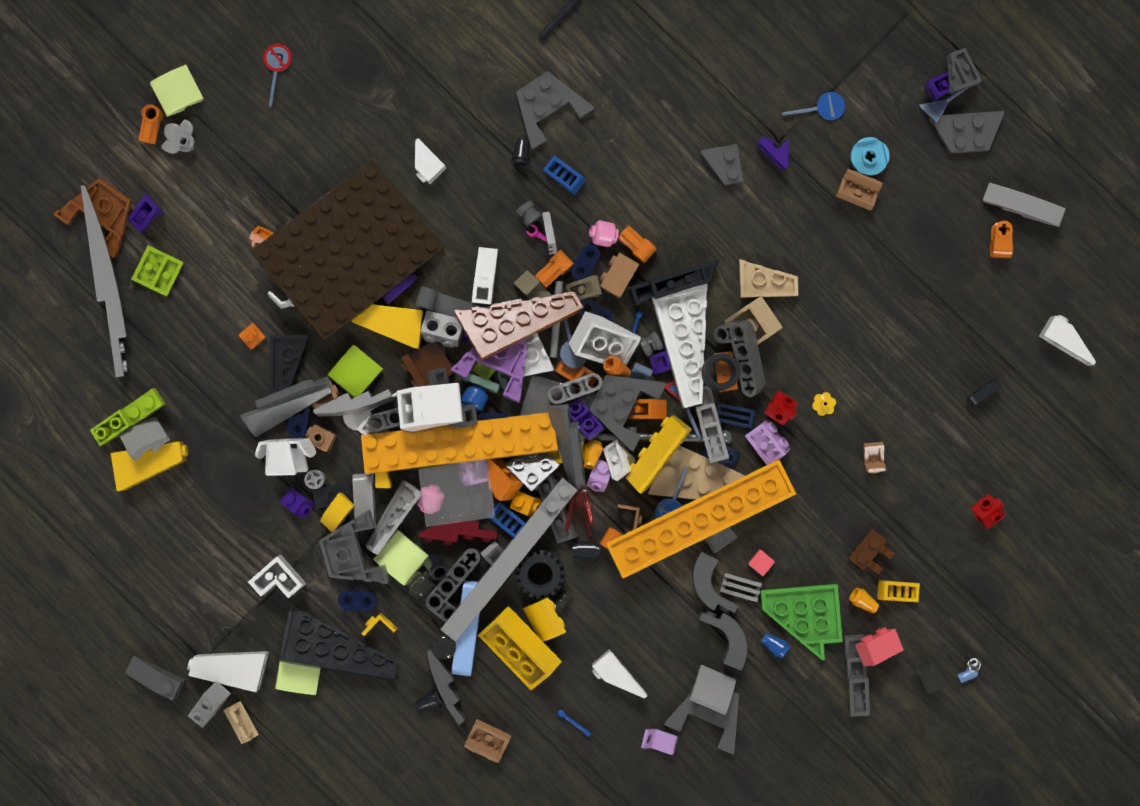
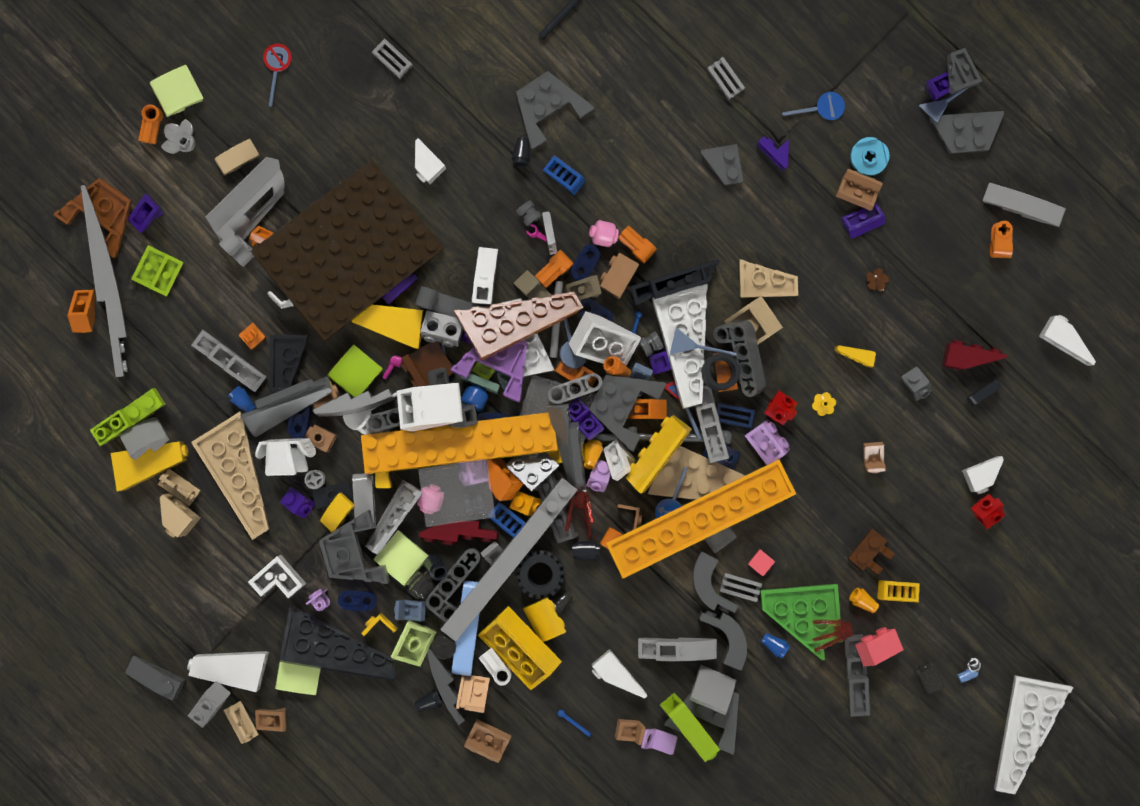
none -> orange slope [67,290,95,333]
none -> tan hinge [158,469,201,506]
none -> tan slope [160,494,201,538]
none -> light grey slope [191,329,266,392]
none -> tan wing [191,411,270,540]
none -> light grey panel [206,157,285,267]
none -> tan slope [214,139,259,175]
none -> blue cone [227,386,256,413]
none -> medium nougat slope [255,708,287,732]
none -> lavender hinge [306,589,330,611]
none -> light grey tile [372,38,413,79]
none -> dark pink hand [383,355,403,379]
none -> yellowish green slope [391,620,436,667]
none -> sand blue bracket [394,600,426,621]
none -> light nougat plate [456,675,490,713]
none -> white piece [479,648,512,685]
none -> medium nougat bracket [615,719,646,745]
none -> light grey slope [638,637,717,661]
none -> lime slope [660,693,720,762]
none -> sand blue piece [670,327,737,356]
none -> light grey tile [707,57,745,100]
none -> clear red plant [813,619,853,652]
none -> yellow slope [834,345,876,368]
none -> dark purple slope [842,202,885,239]
none -> reddish brown plant [866,268,889,292]
none -> dark grey bracket [901,367,932,401]
none -> dark red slope [942,340,1007,370]
none -> white slope [962,456,1004,494]
none -> white wing [994,675,1073,794]

